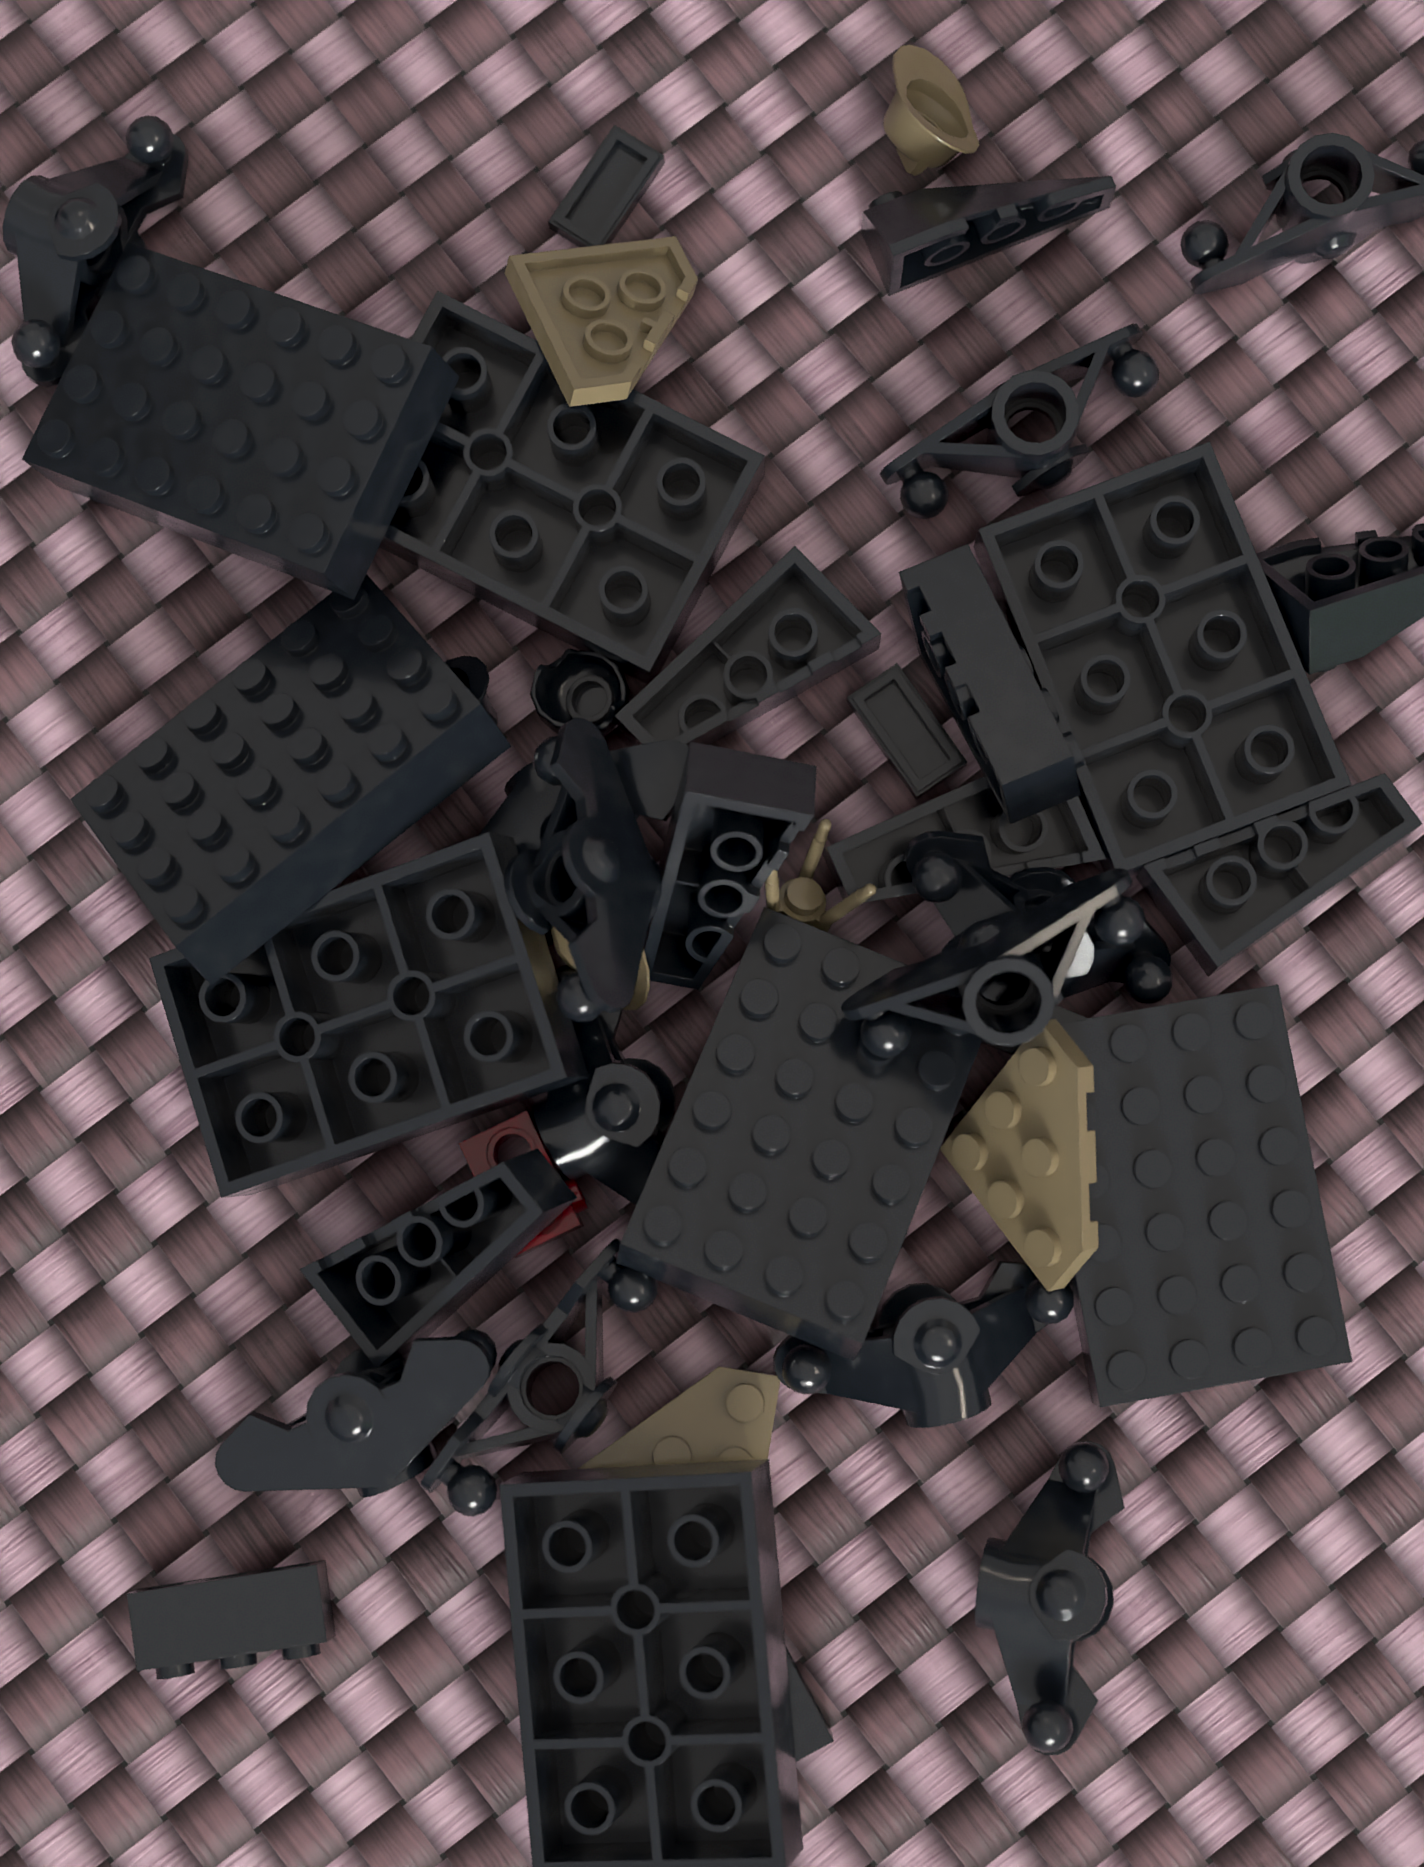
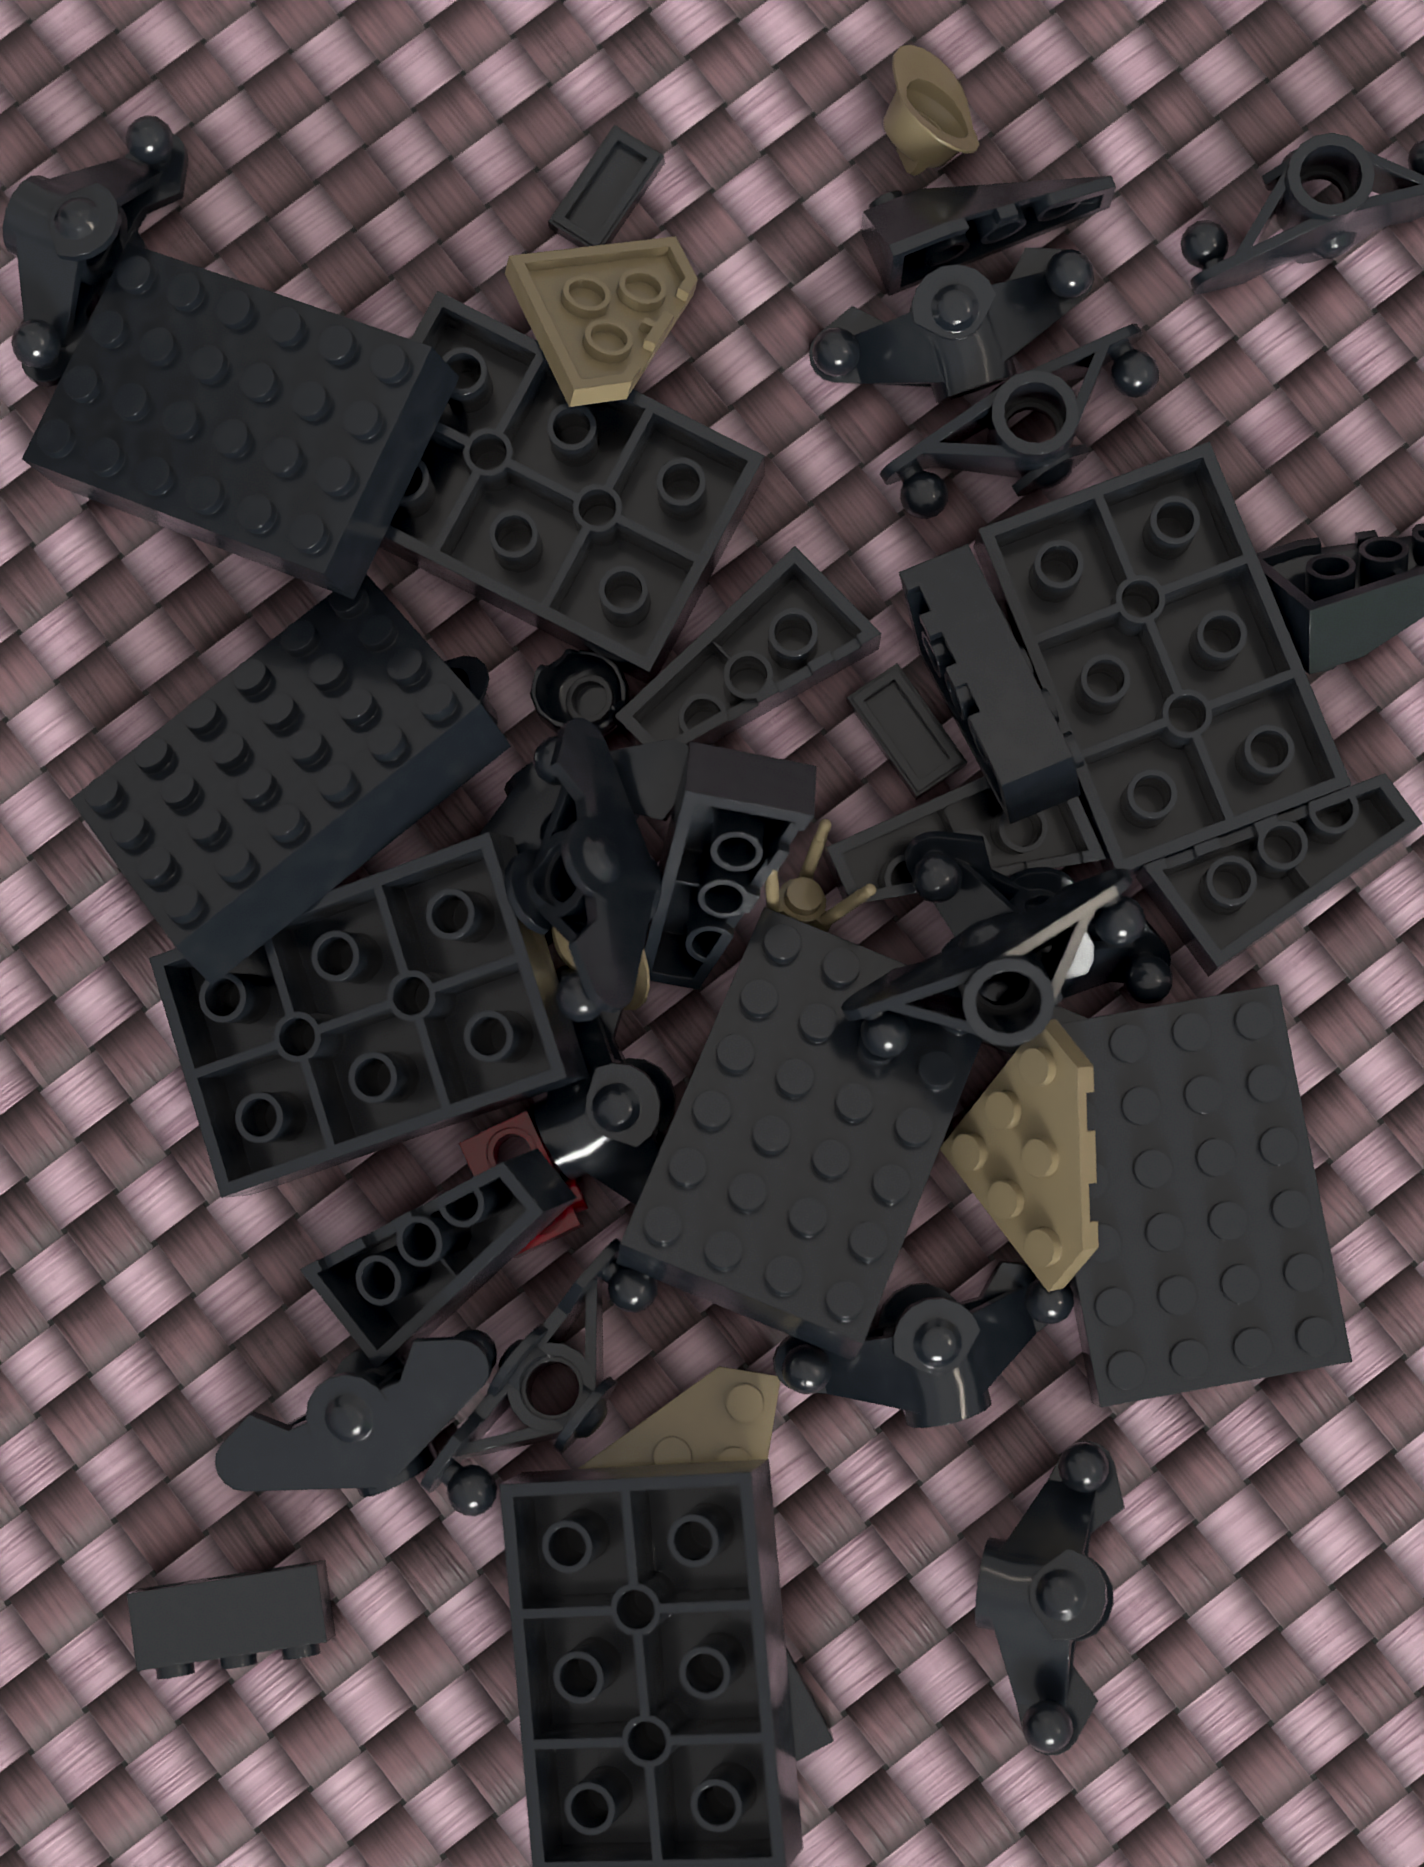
none -> black piece [809,247,1094,403]

